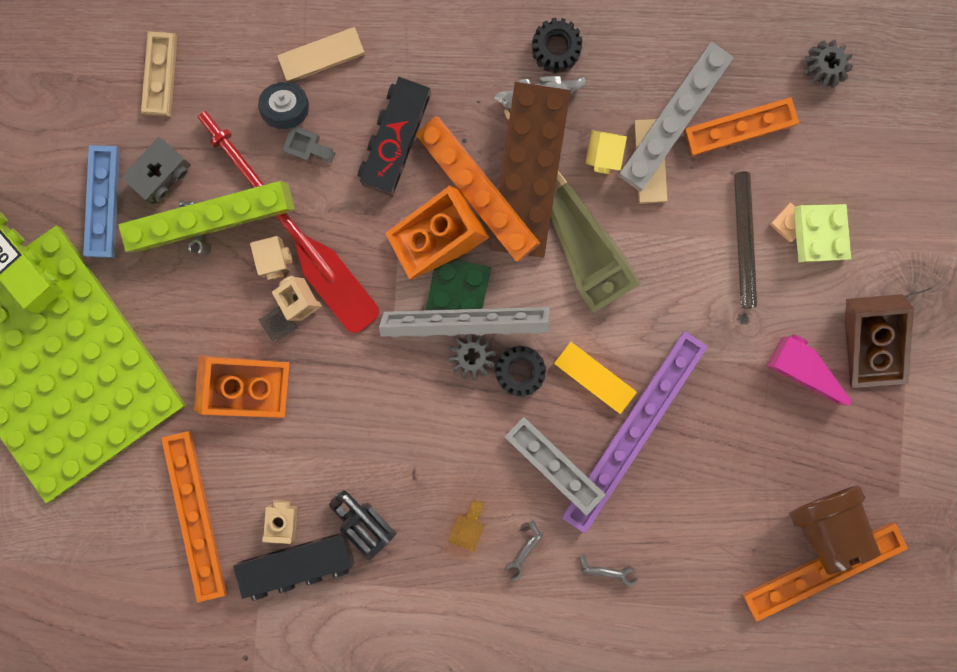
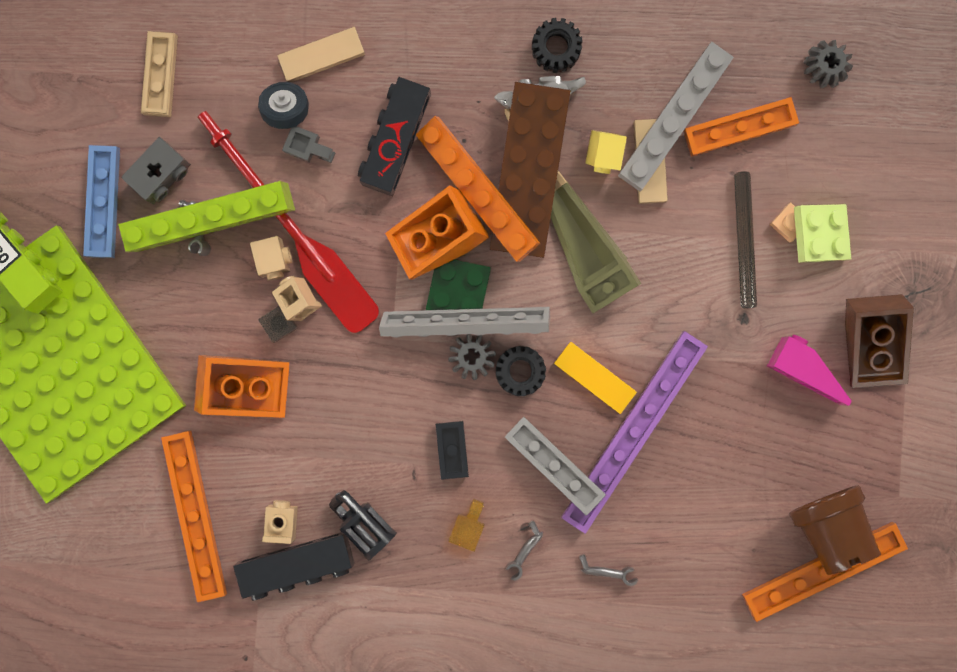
none -> black plate [435,421,469,480]

